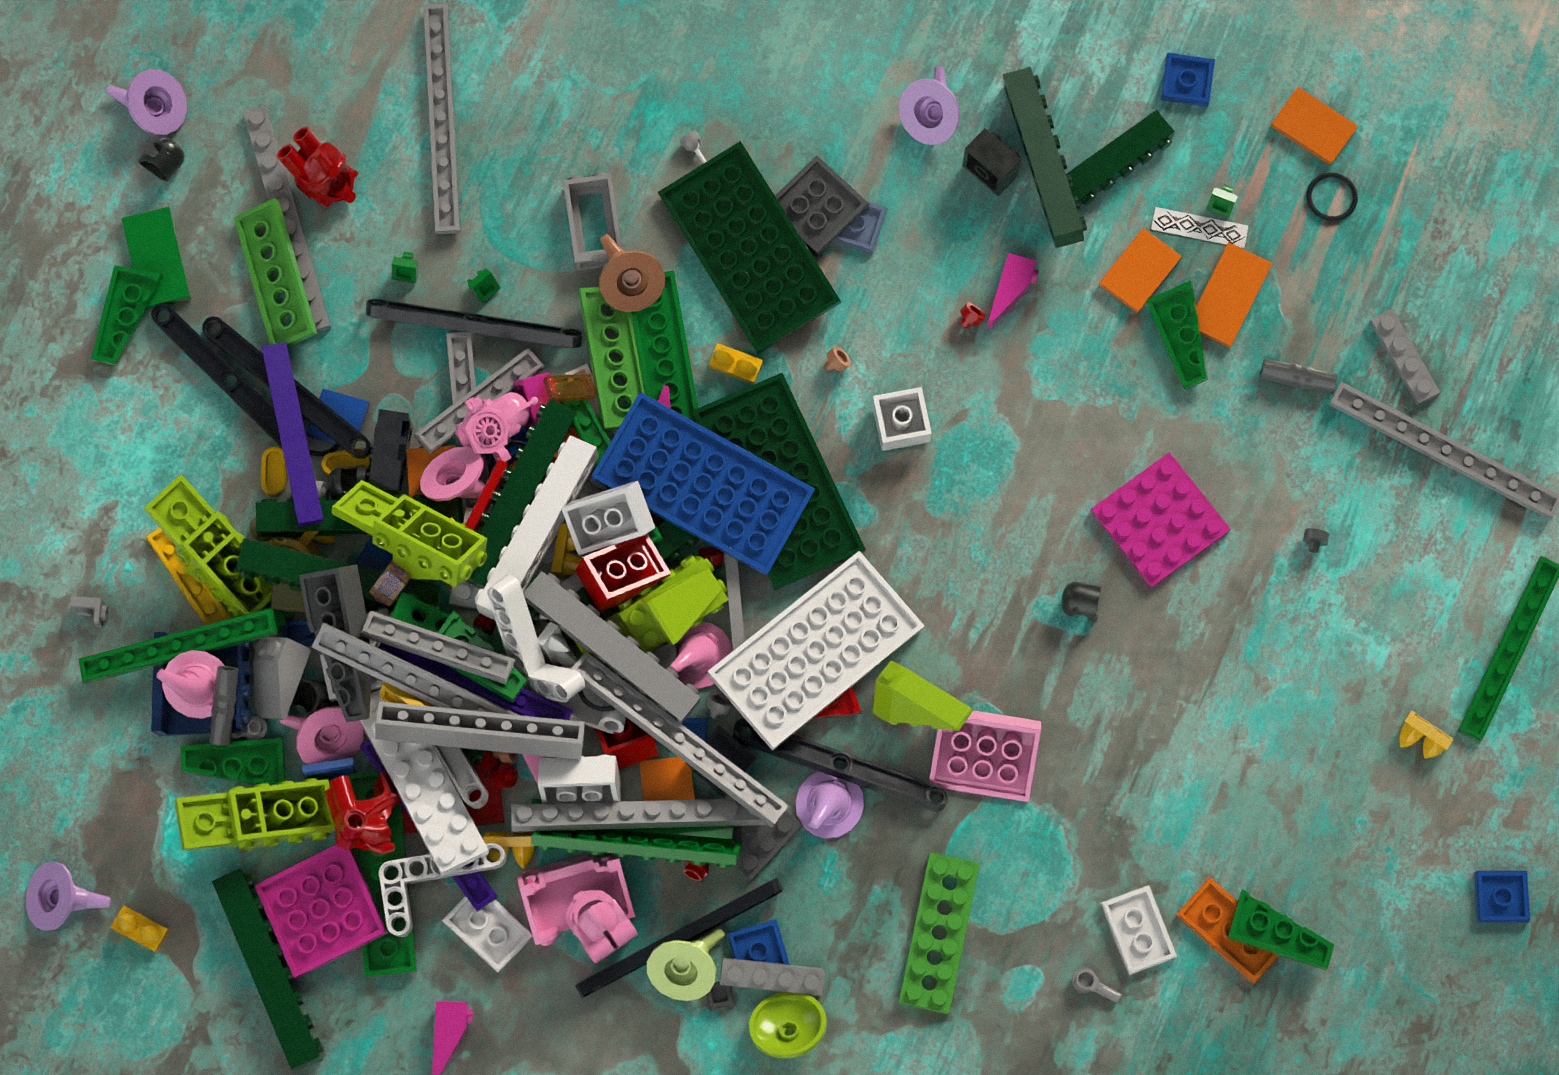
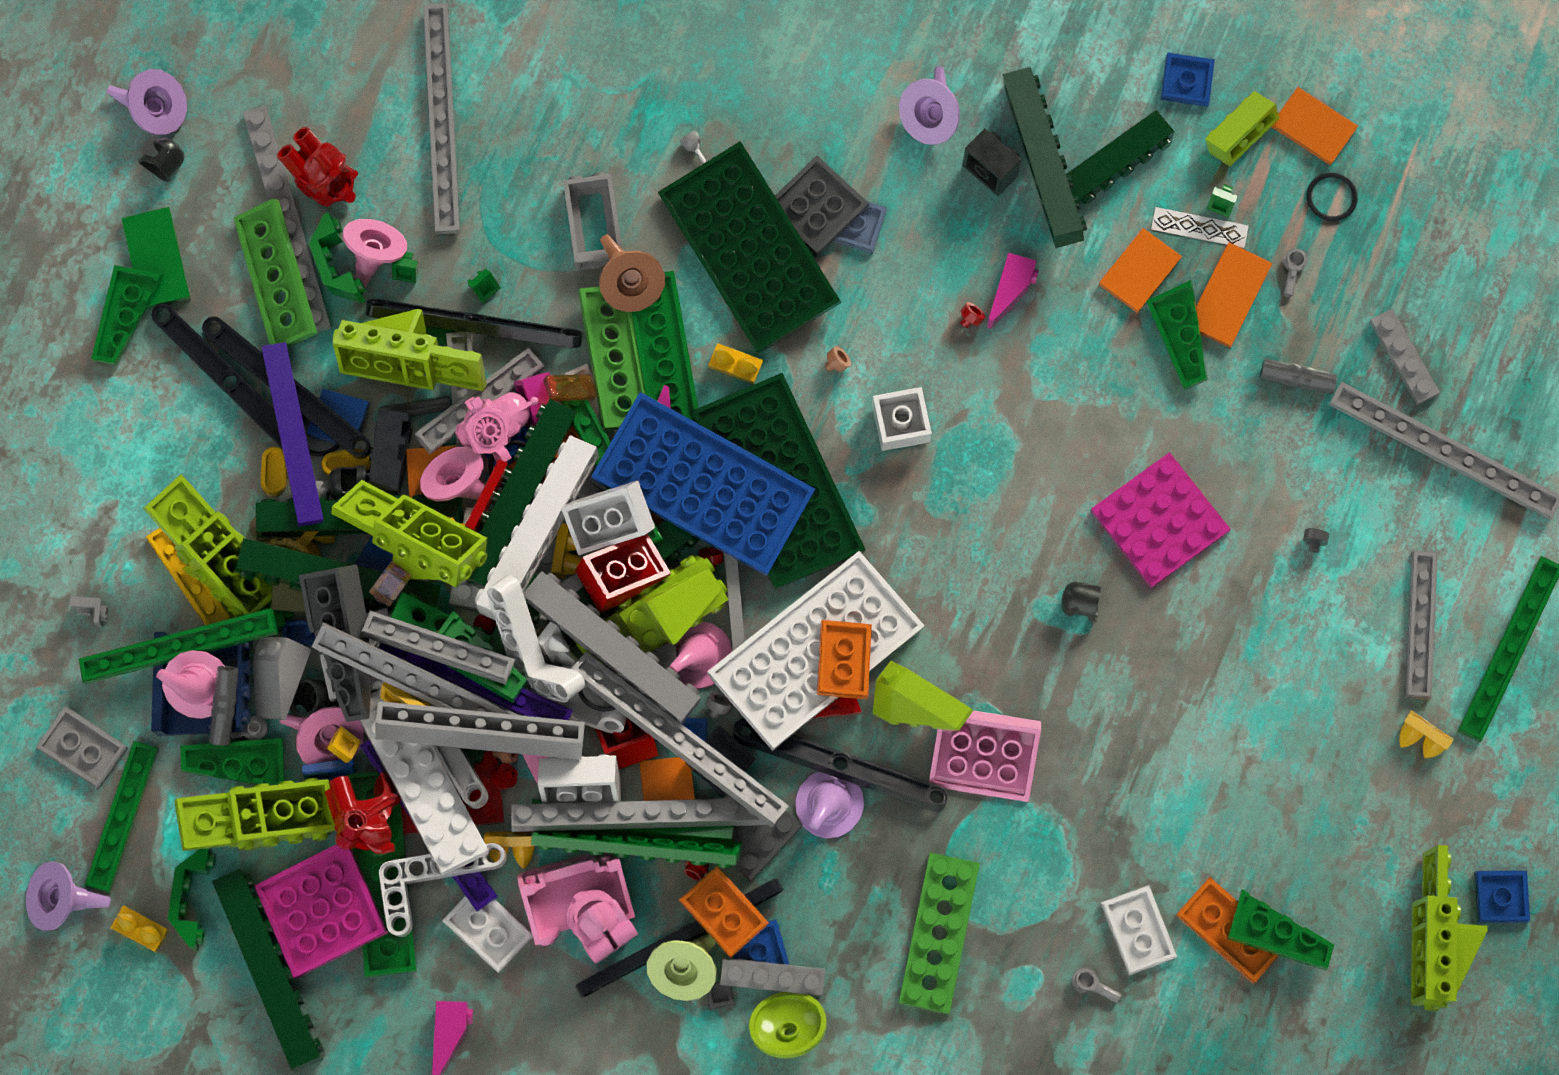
none -> light grey tile [35,706,128,790]
none -> green tile [84,740,159,894]
none -> green slope [167,848,216,951]
none -> green slope [309,212,366,304]
none -> yellow plate [327,726,361,763]
none -> lime wedge [333,309,487,392]
none -> bright pink piece [343,219,407,288]
none -> dark grey axle [378,396,451,417]
none -> orange tile [679,866,769,959]
none -> orange tile [817,620,872,700]
none -> lime brick [1205,91,1280,166]
none -> light grey plate [1283,248,1308,297]
none -> light grey tile [1405,550,1438,700]
none -> lime wedge [1411,845,1488,1011]

